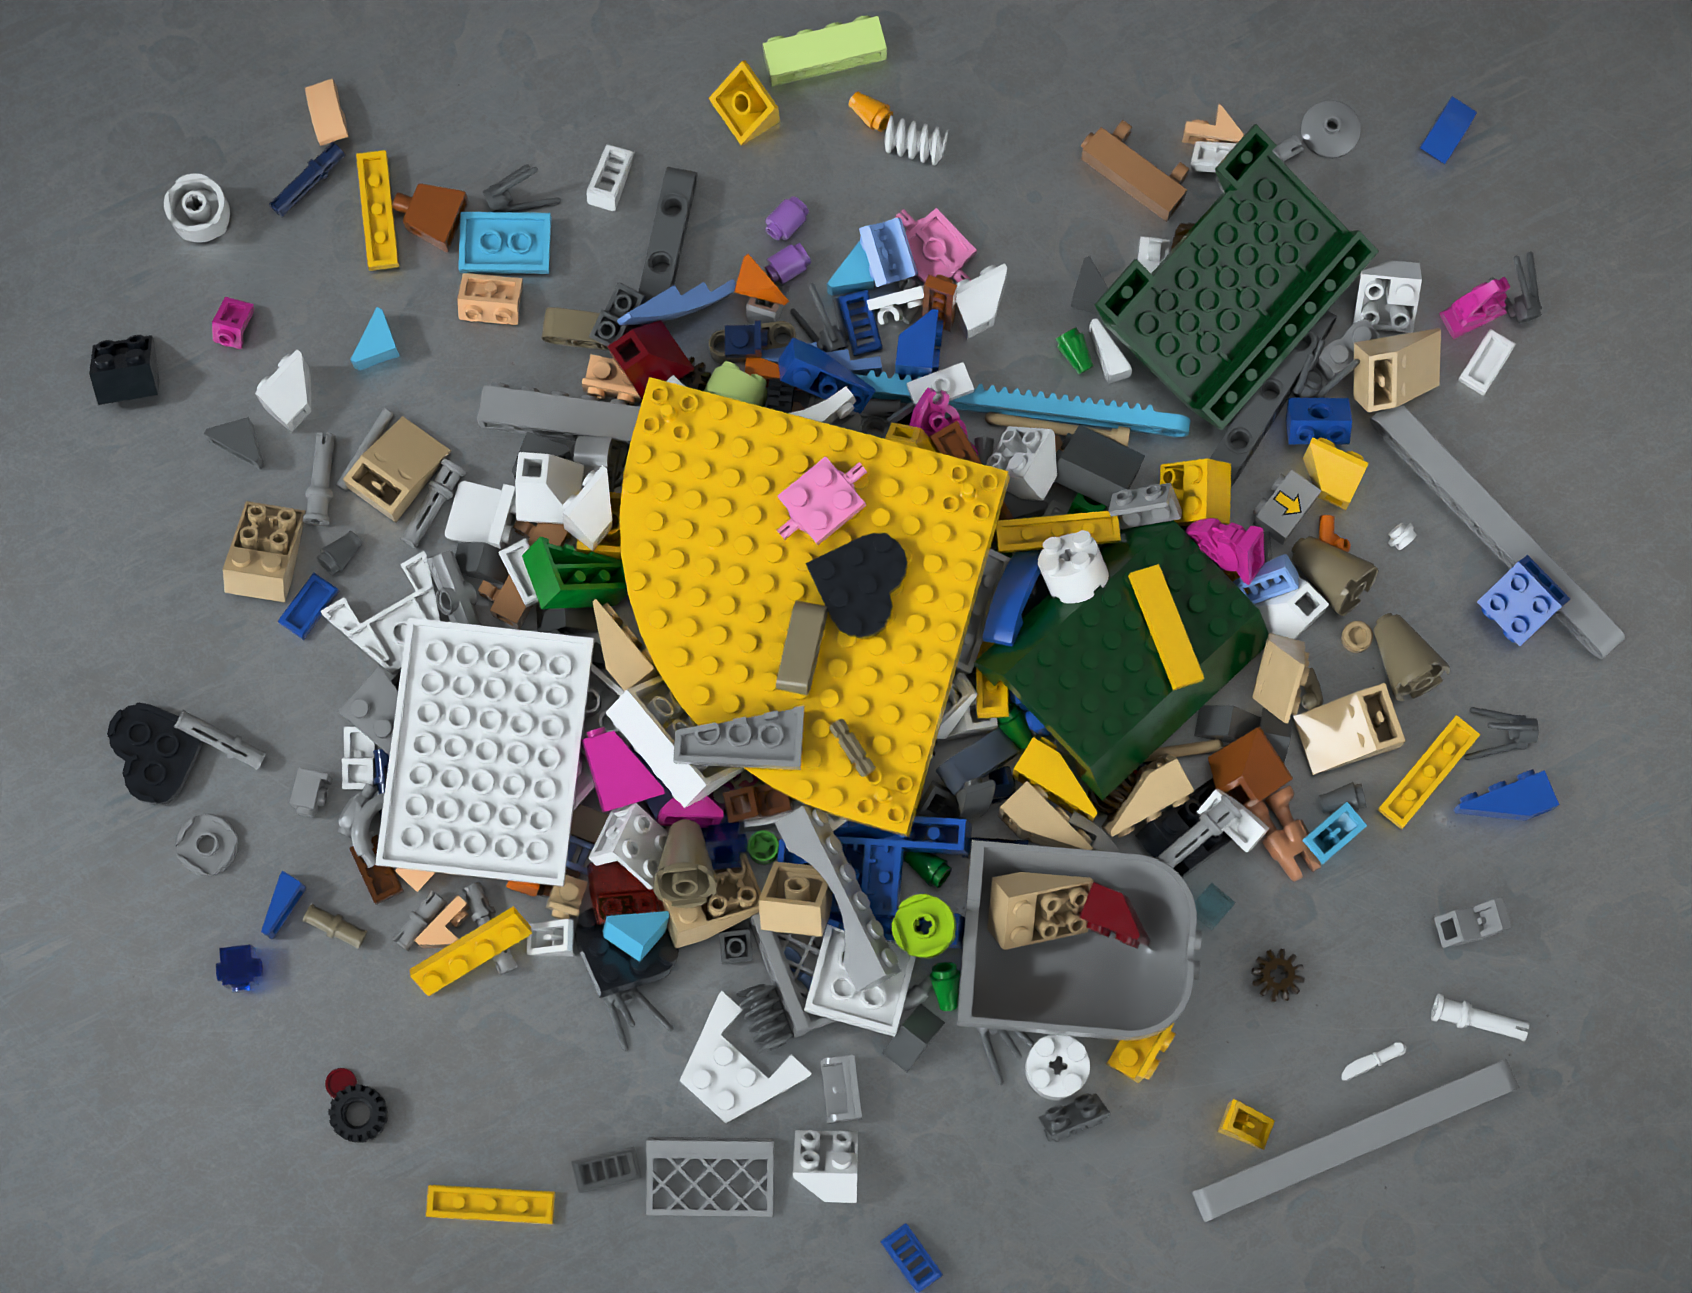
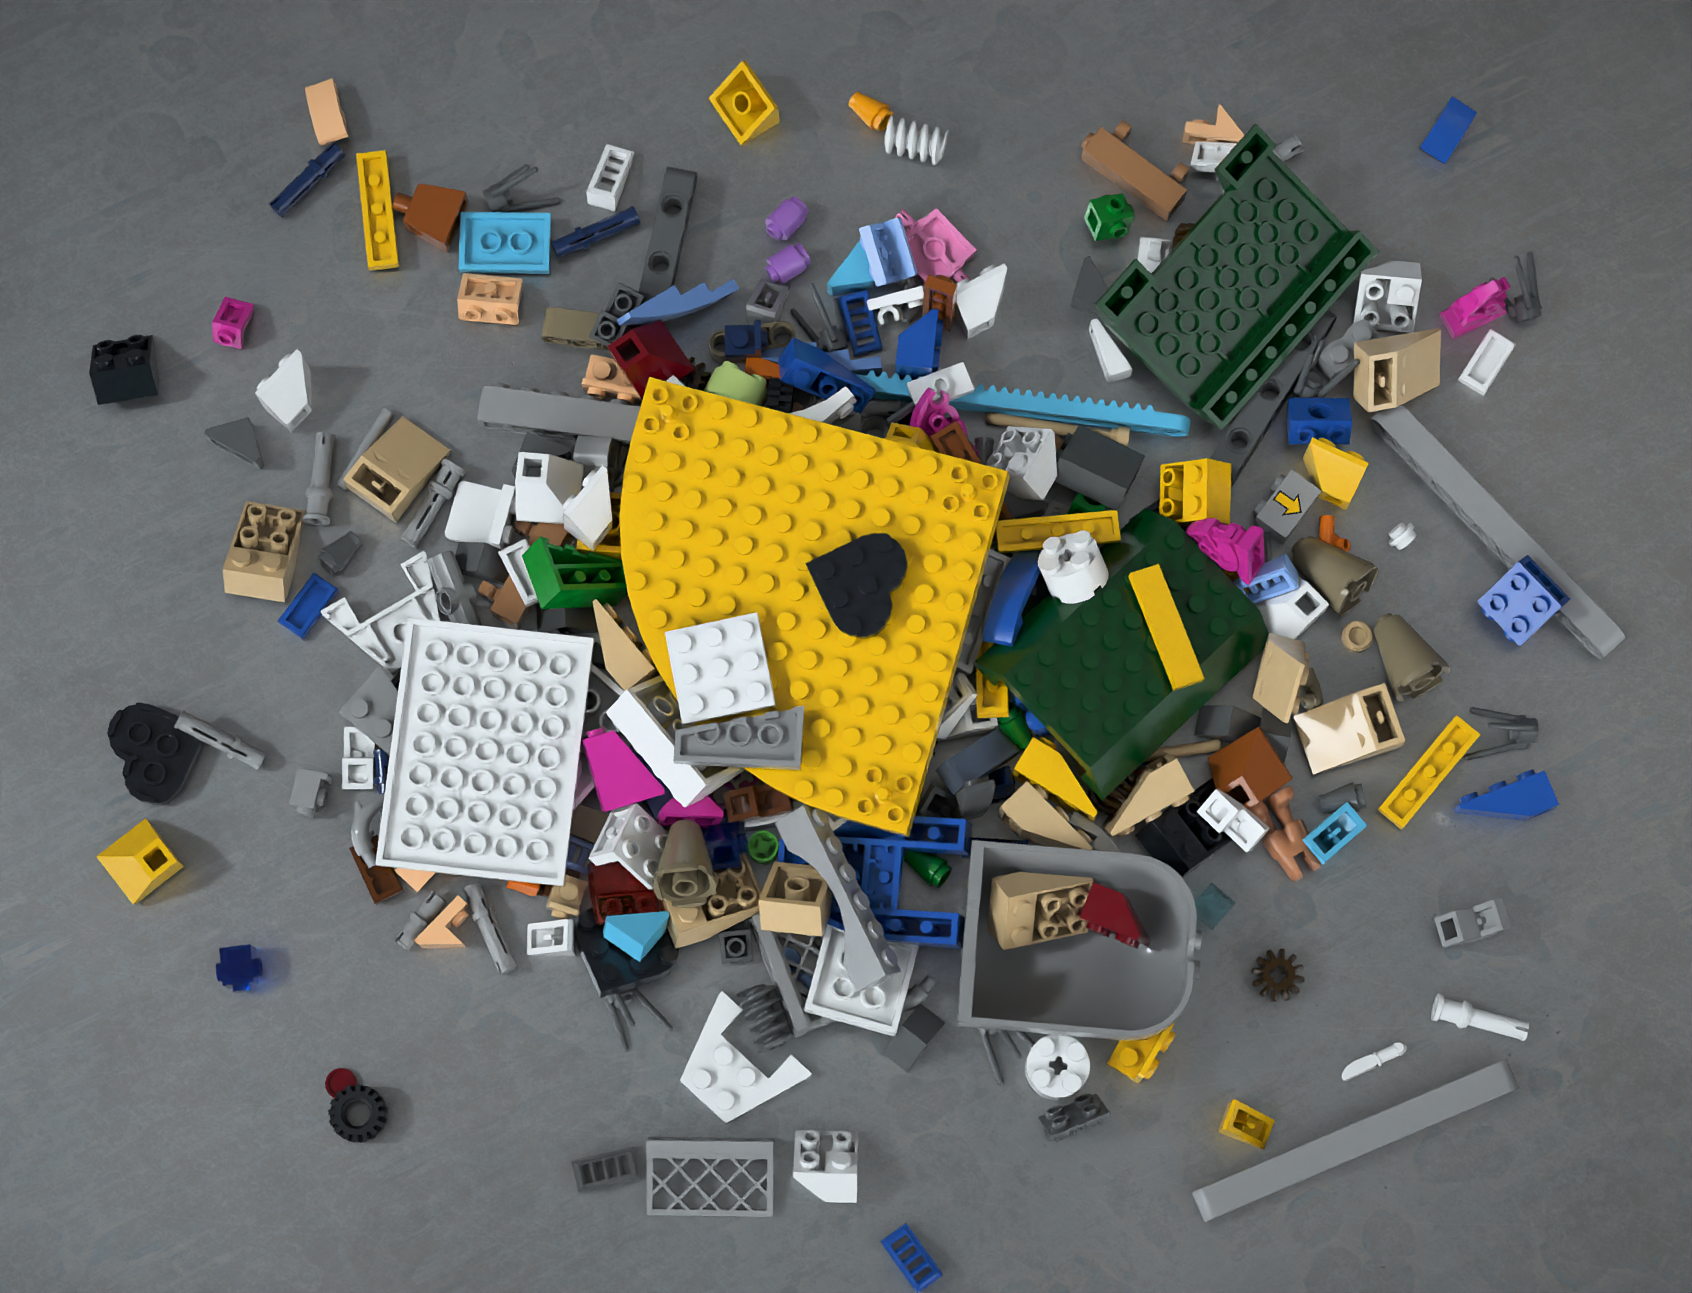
white brick [164,174,230,242] -> none
light grey tile [175,814,238,876] -> none
blue slope [261,871,306,939] -> none
dark tan pin [303,904,368,949] -> none
light grey plant [338,783,377,839] -> none
medium azure slope [350,307,400,370] -> none
yellow plate [410,906,532,996] -> none
yellow tile [426,1185,555,1224] -> none
orange slope [734,254,789,305] -> none
yellowish green brick [763,15,887,86] -> none
dark tan beam [776,600,828,696] -> none
bright pink plate [777,456,867,545] -> none
light grey hinge [820,1054,862,1124] -> none
dark tan axle [829,719,875,777] -> none
lime plate [892,894,956,959] -> none
green cone [929,962,961,1011] -> none
green cone [1056,327,1094,375] -> none
light grey bracket [1108,483,1182,529] -> none
light grey pin [1155,794,1243,868] -> none
light grey dish [1301,100,1361,158] -> none
none -> yellow slope [96,818,184,905]
none -> dark blue pin [551,206,640,259]
none -> white plate [665,612,776,725]
none -> green brick [1084,193,1135,241]

